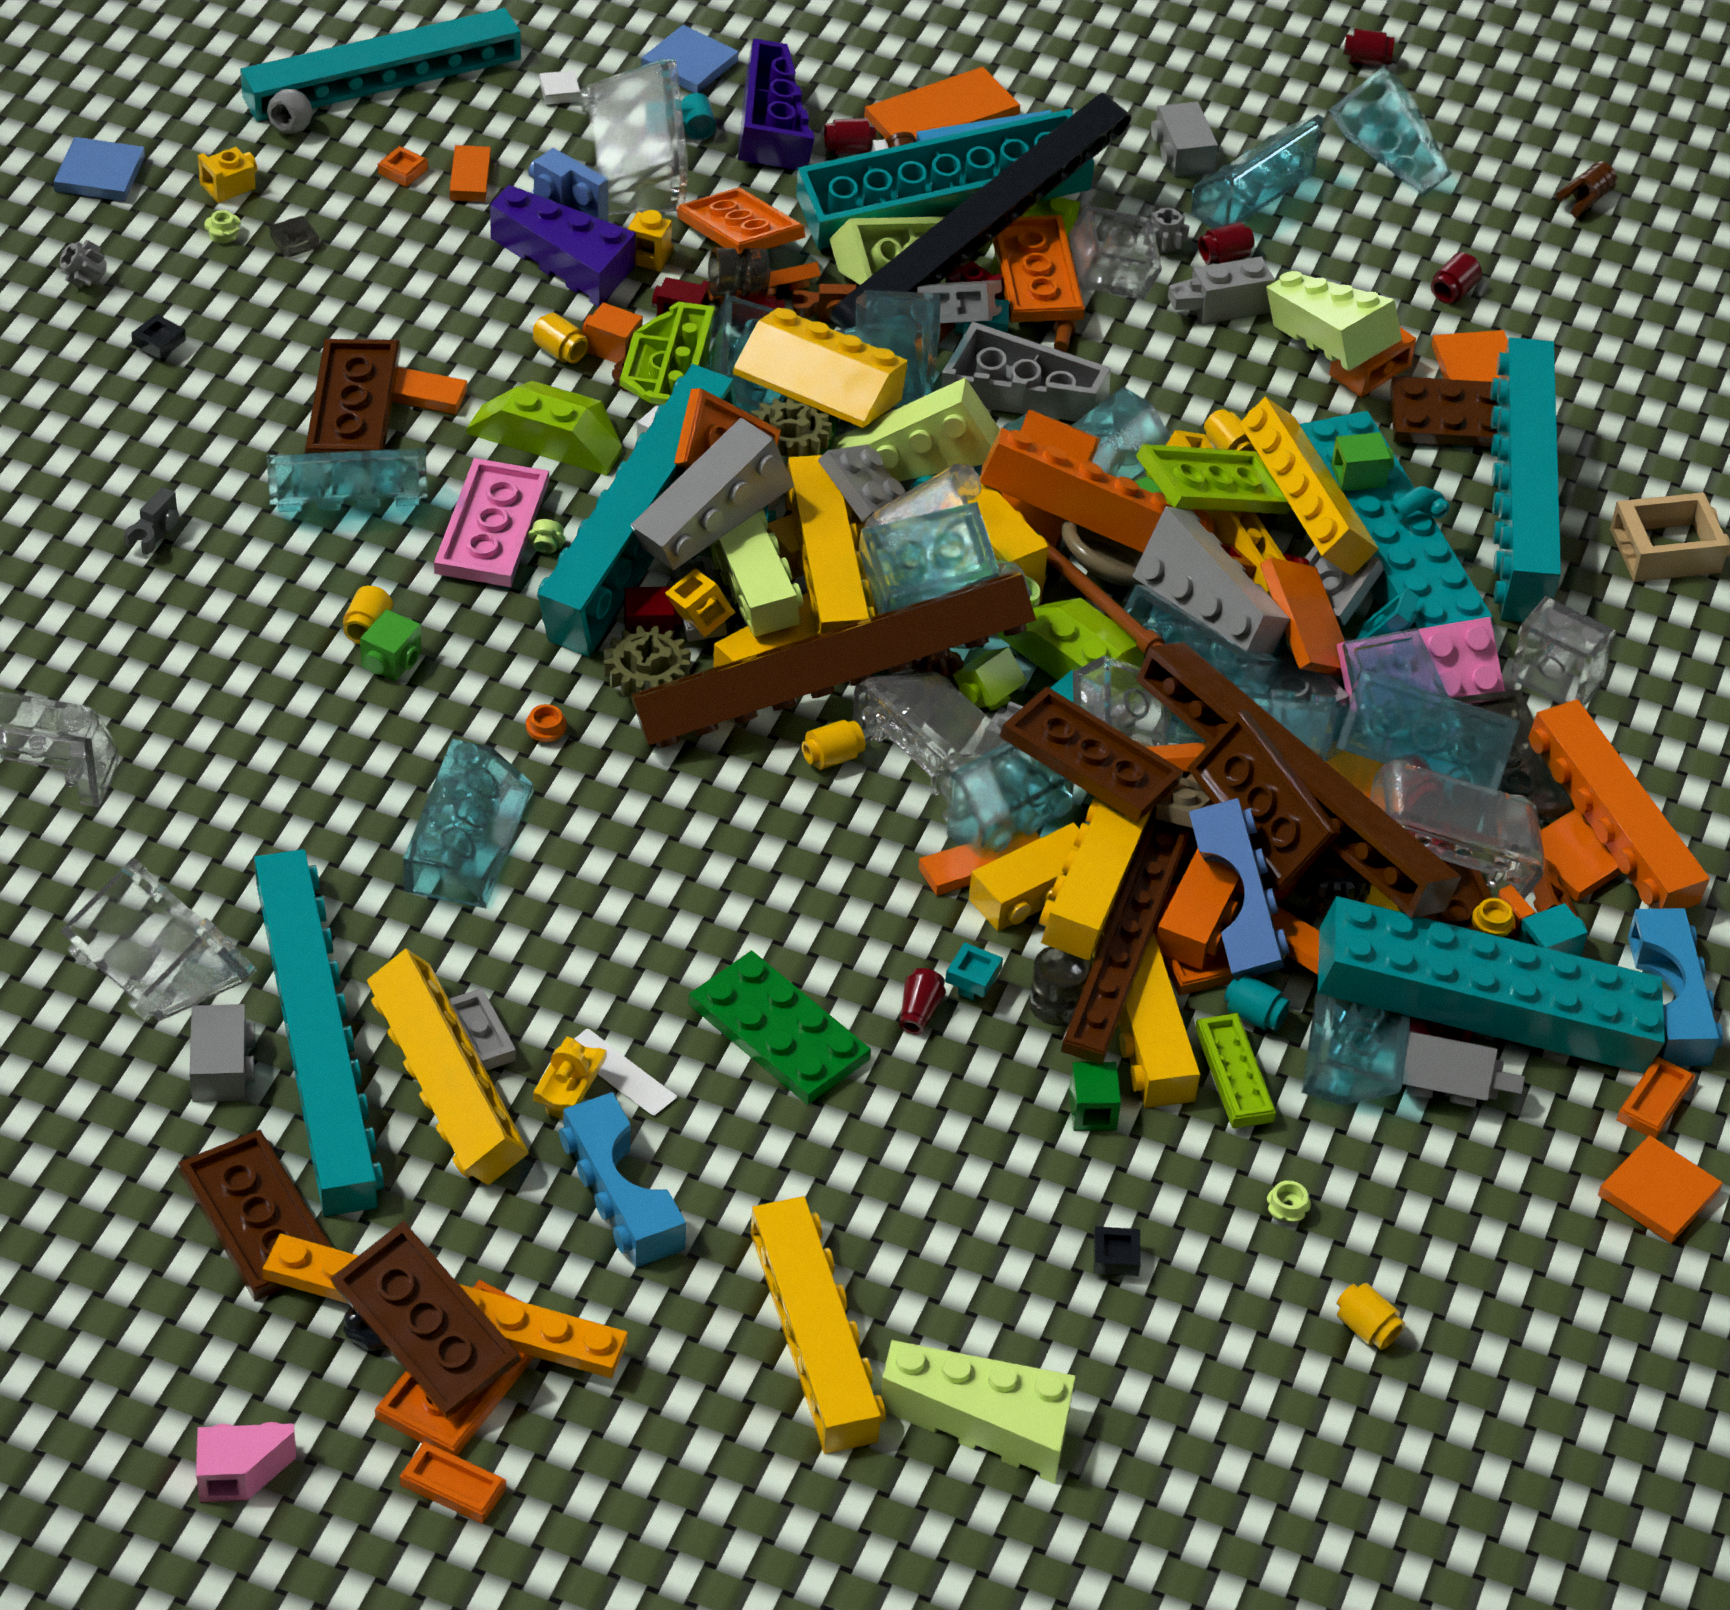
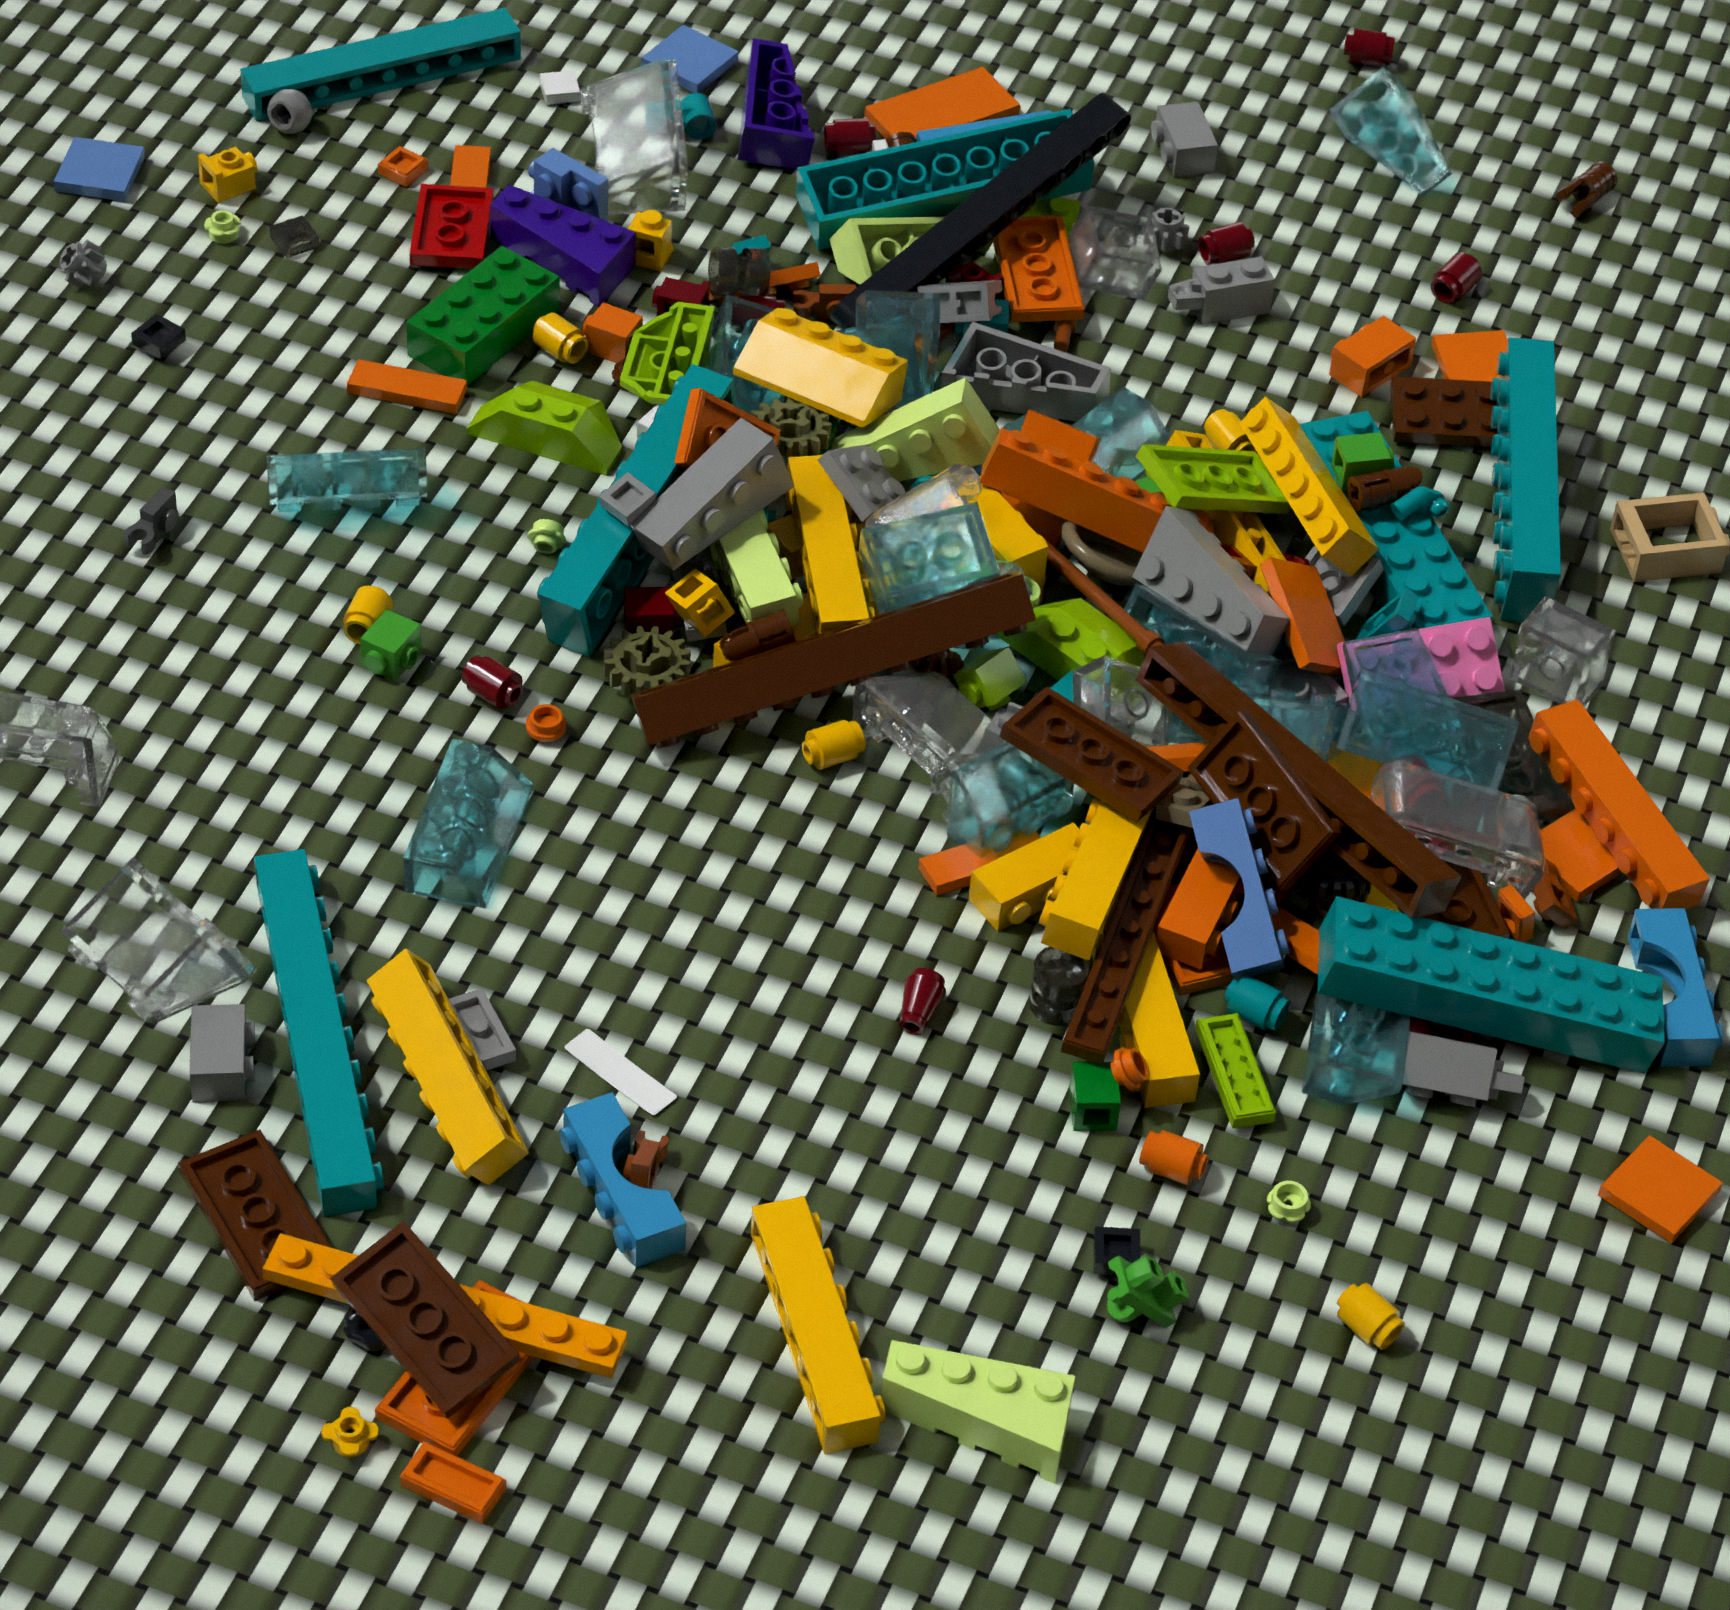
bright pink slope [196,1422,296,1502] -> none
reddish brown tile [305,339,401,462] -> none
bright pink plate [434,458,549,587] -> none
yellow hips [533,1036,607,1120] -> none
orange tile [676,187,806,257] -> none
green plate [688,950,871,1105] -> none
teal tile [945,942,1003,1001] -> none
clear light blue slope [1191,114,1324,229] -> none
yellowish green wedge [1266,271,1402,371] -> none
yellow plate [1472,898,1515,937] -> none
teal brick [1517,903,1588,957] -> none
orange tile [1616,1056,1696,1139] -> none
none -> yellow plate [321,1407,379,1457]
none -> green brick [406,246,560,386]
none -> red plate [409,184,493,269]
none -> dark red brick [462,655,523,710]
none -> light grey plate [599,472,657,527]
none -> dark orange plate [623,1130,669,1189]
none -> reddish brown hinge [719,609,796,662]
none -> bright green hips [1107,1254,1189,1328]
none -> orange plate [1110,1047,1149,1091]
none -> orange brick [1139,1130,1209,1186]
none -> reddish brown hinge [1347,466,1423,511]

